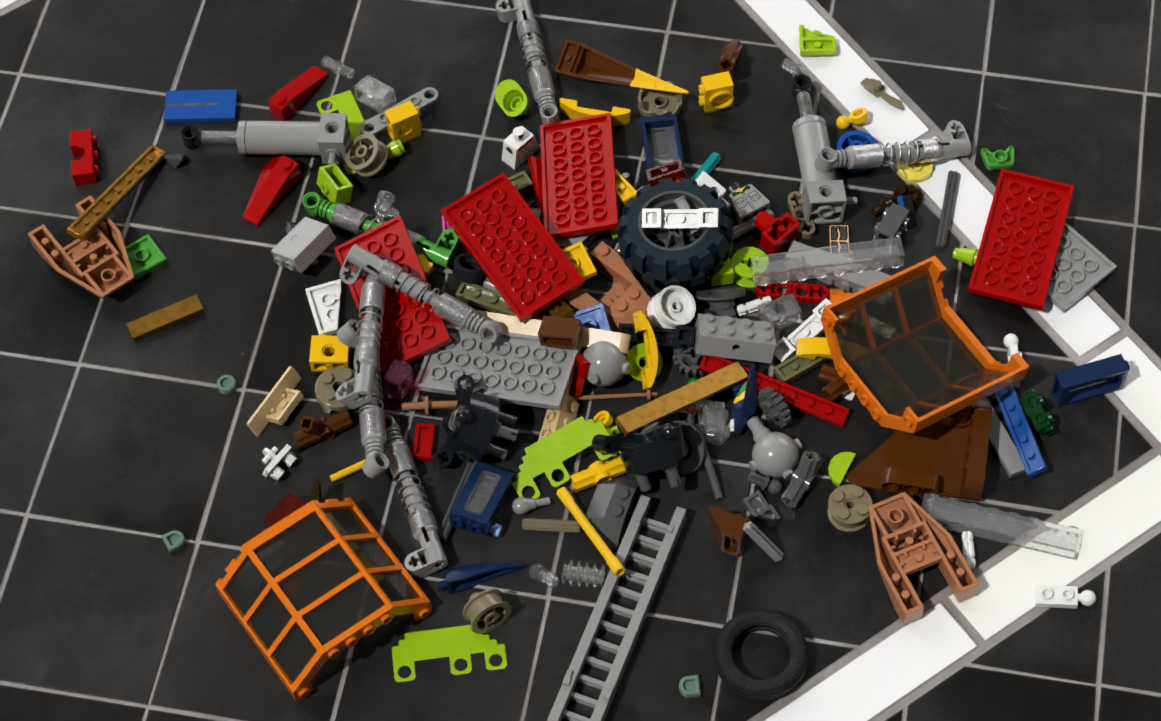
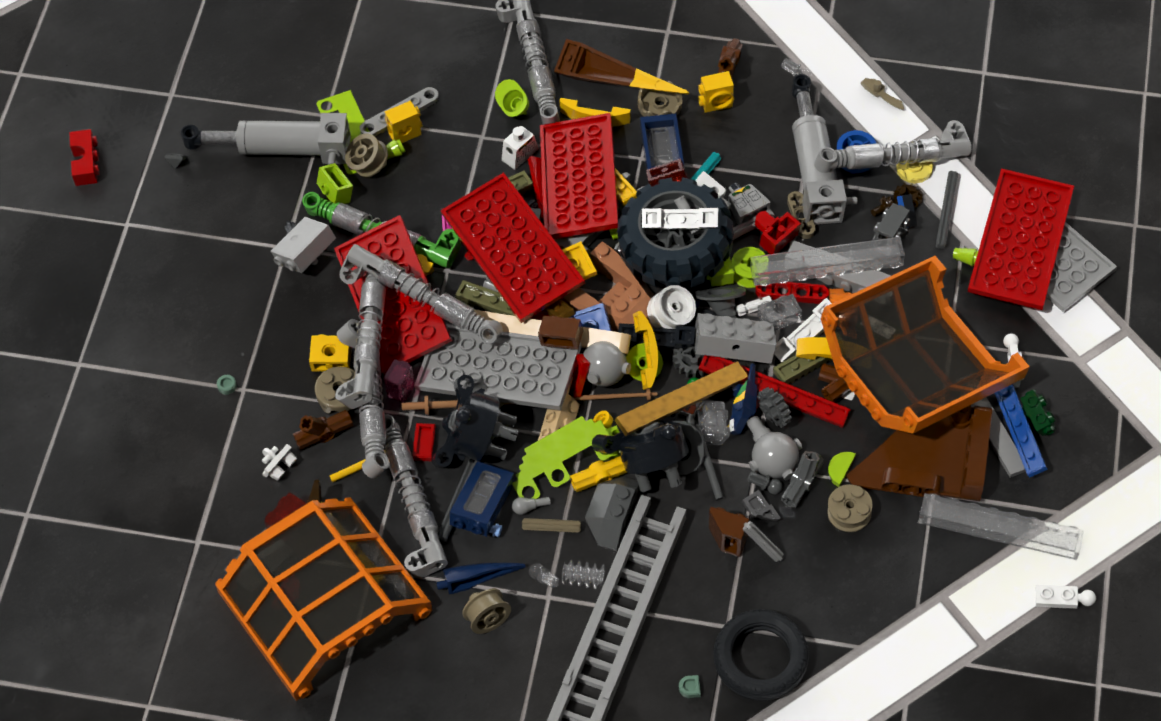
nougat wedge [28,195,135,299] -> none
pearl gold tile [67,144,167,241] -> none
bright green tile [125,234,168,280] -> none
pearl gold tile [126,294,204,341] -> none
sand green tile [161,530,185,554] -> none
blue tile [163,89,238,123] -> none
red wedge [243,155,302,227] -> none
tan bracket [247,366,304,436] -> none
red slope [268,66,329,121] -> none
white wing [305,279,342,336] -> none
clear axle [321,56,355,78] -> none
clear brick [353,75,396,113] -> none
clear piece [374,191,399,222] -> none
lime piece [392,625,507,682] -> none
black tyre [452,253,487,284] -> none
yellow piece [556,487,626,577] -> none
lime wing [799,25,836,56] -> none
tile [829,225,850,260] -> none
yellow plate [836,108,869,130] -> none
nougat wedge [868,492,979,625] -> none
white axle [962,531,976,570] -> none
bright green piece [980,146,1015,170] -> none
dark blue piece [1050,354,1130,408] -> none

